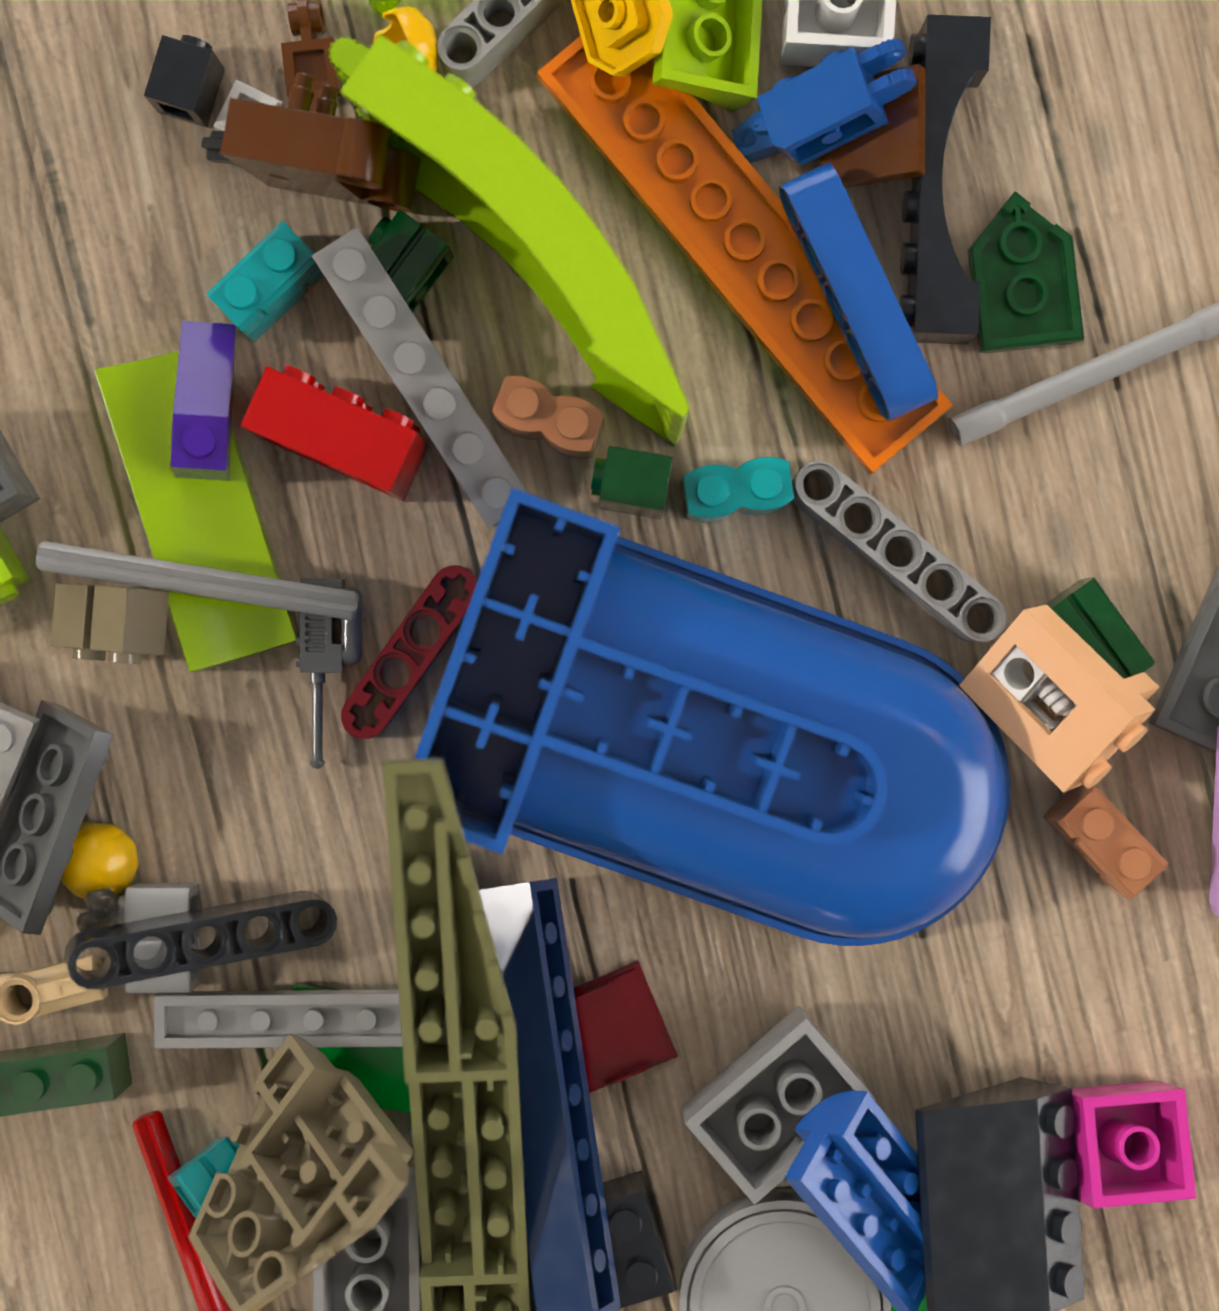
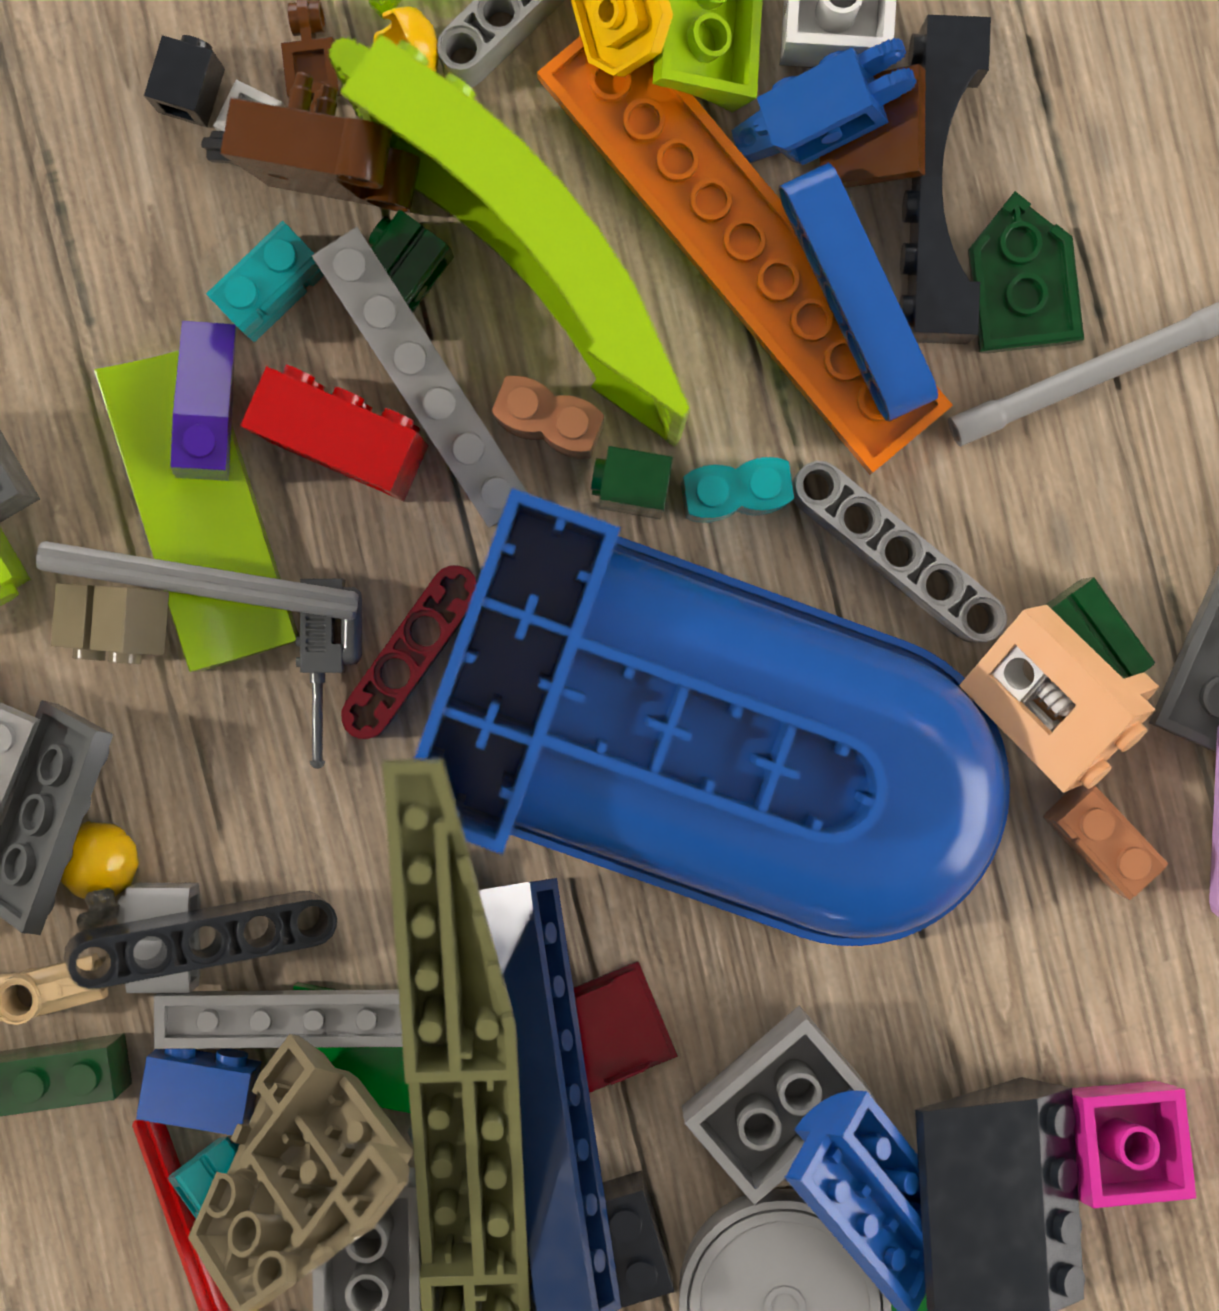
none -> blue brick [136,1048,262,1135]

